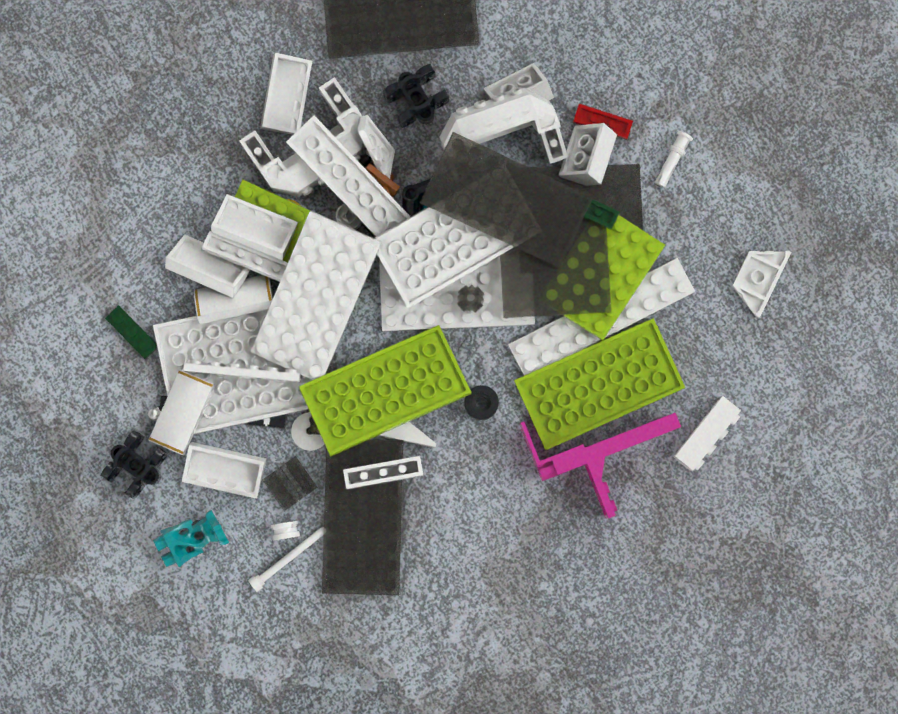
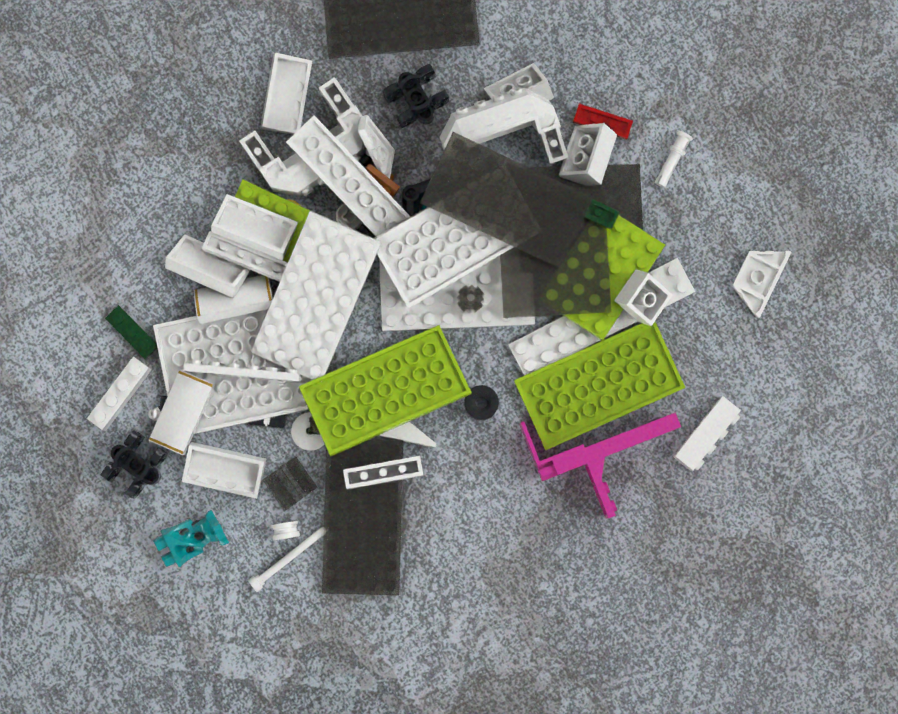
none -> white brick [87,357,152,431]
none -> white brick [614,269,673,326]

